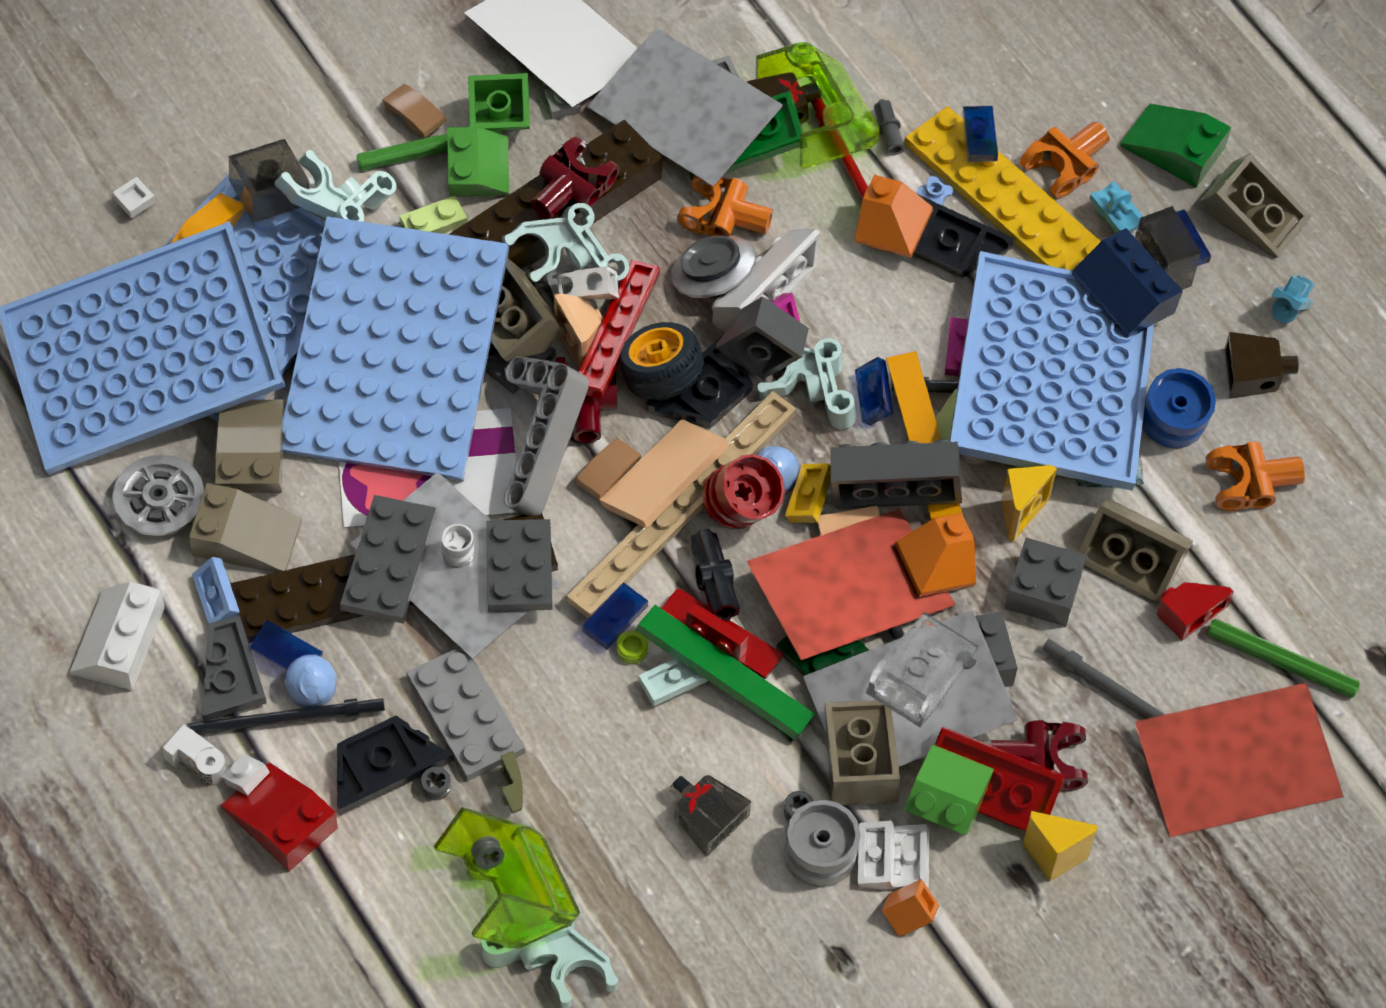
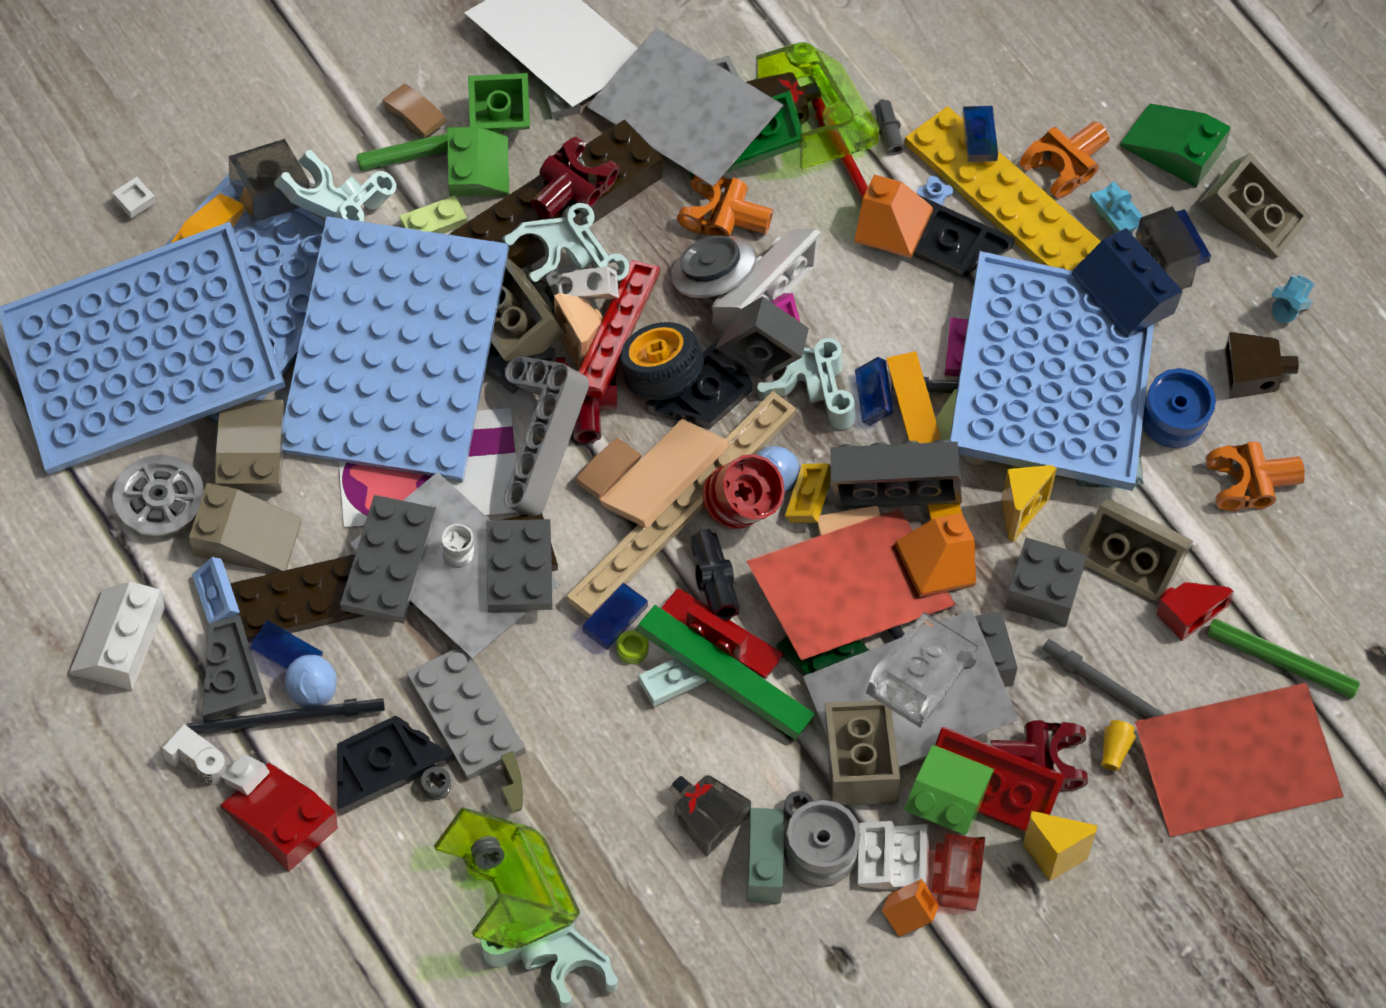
none -> sand green slope [747,808,784,903]
none -> clear red window [931,833,985,911]
none -> yellow cone [1101,720,1136,771]

